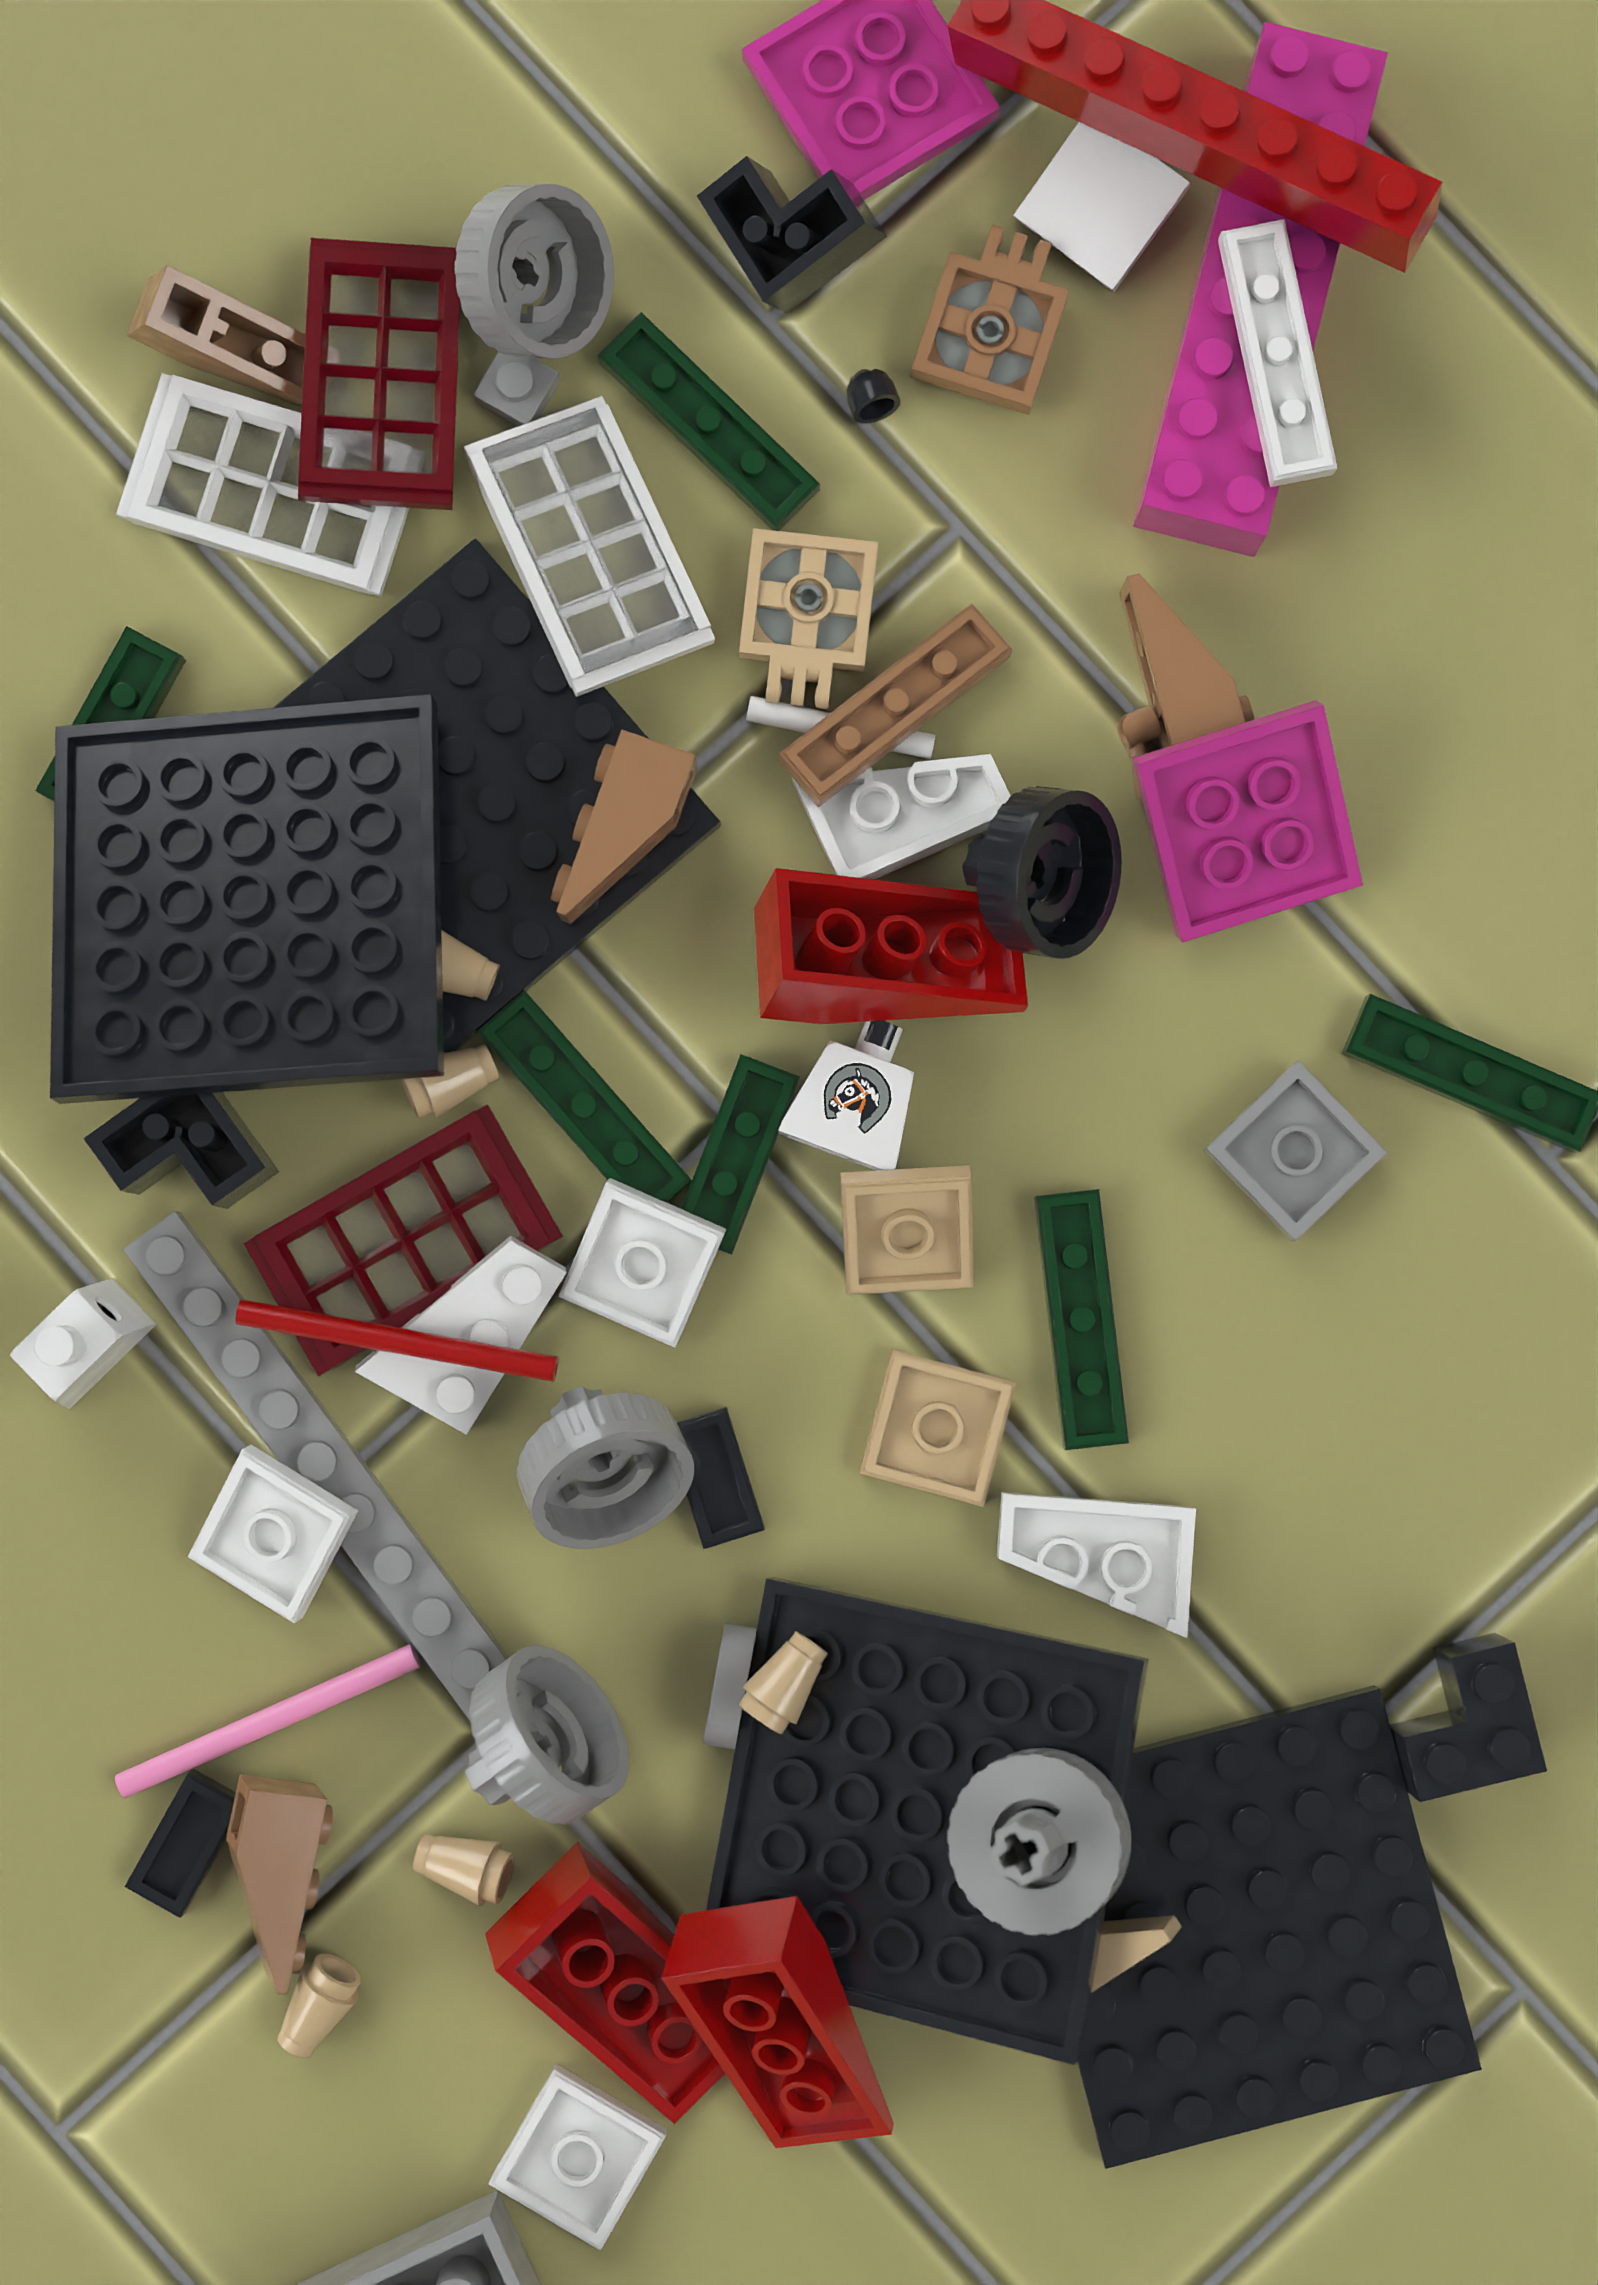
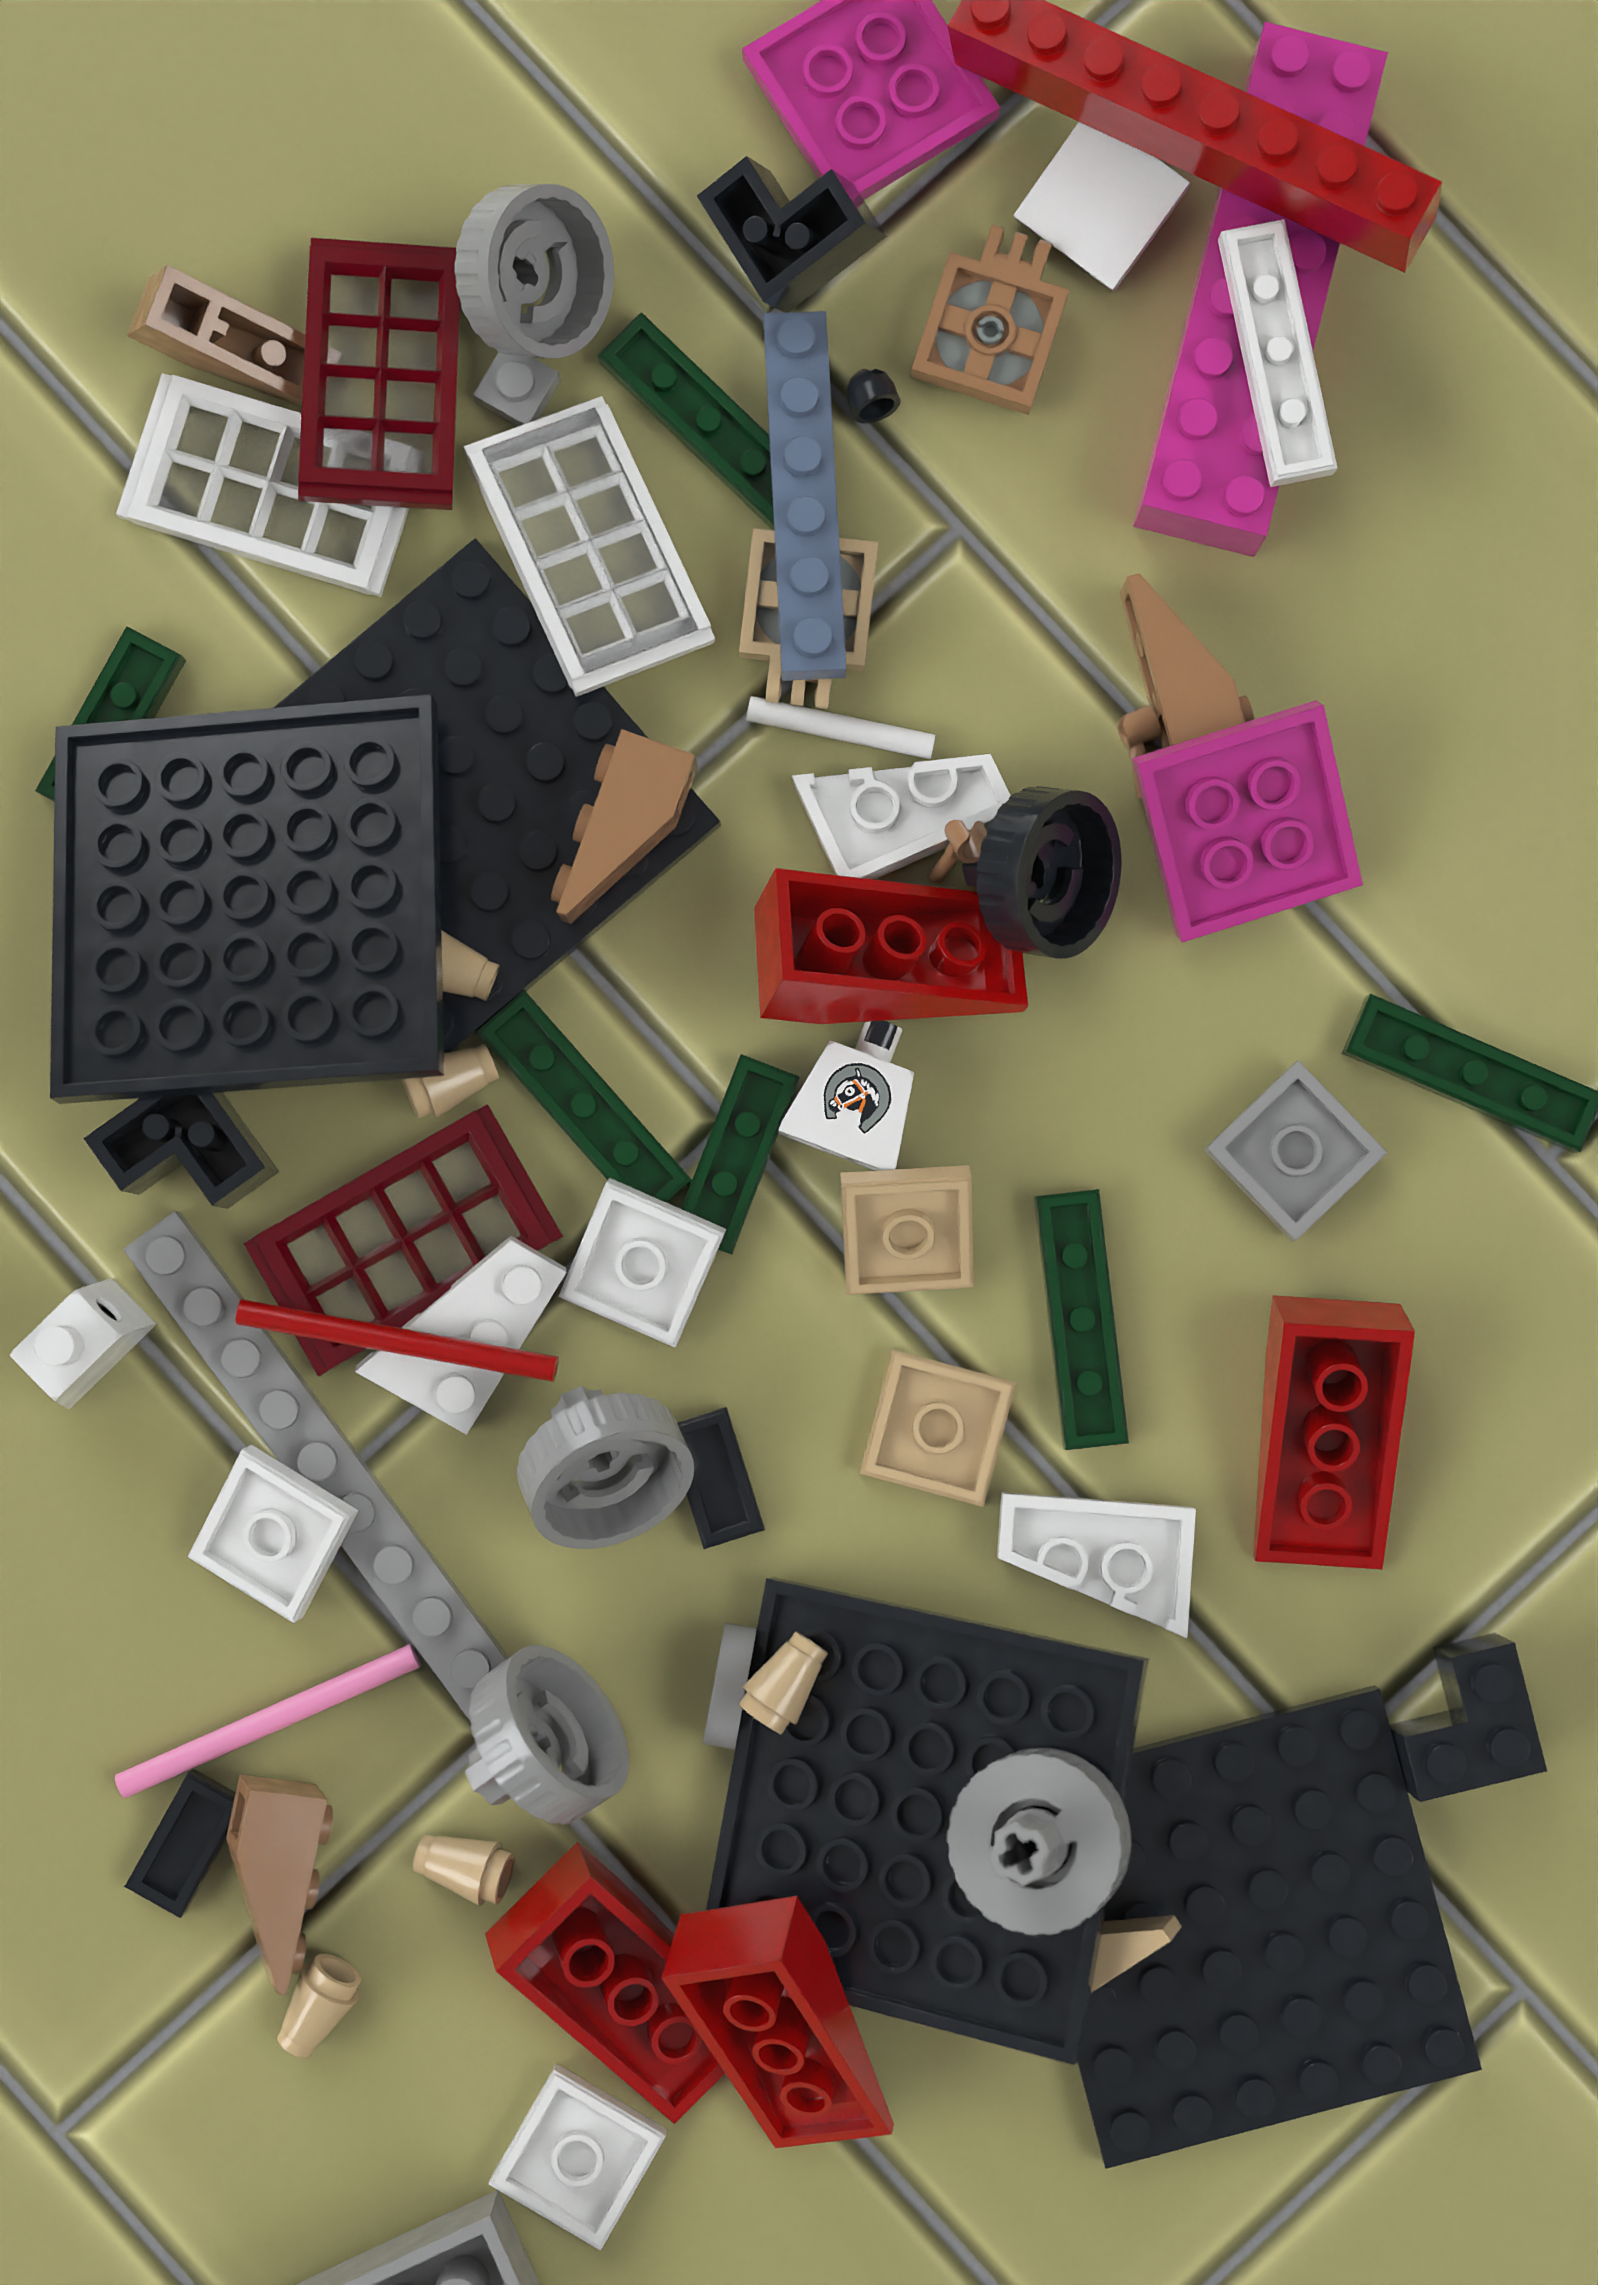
medium nougat tile [778,604,1013,808] -> none
none -> sand blue plate [763,311,846,681]
none -> medium nougat hand [929,820,987,884]
none -> red slope [1253,1295,1415,1570]

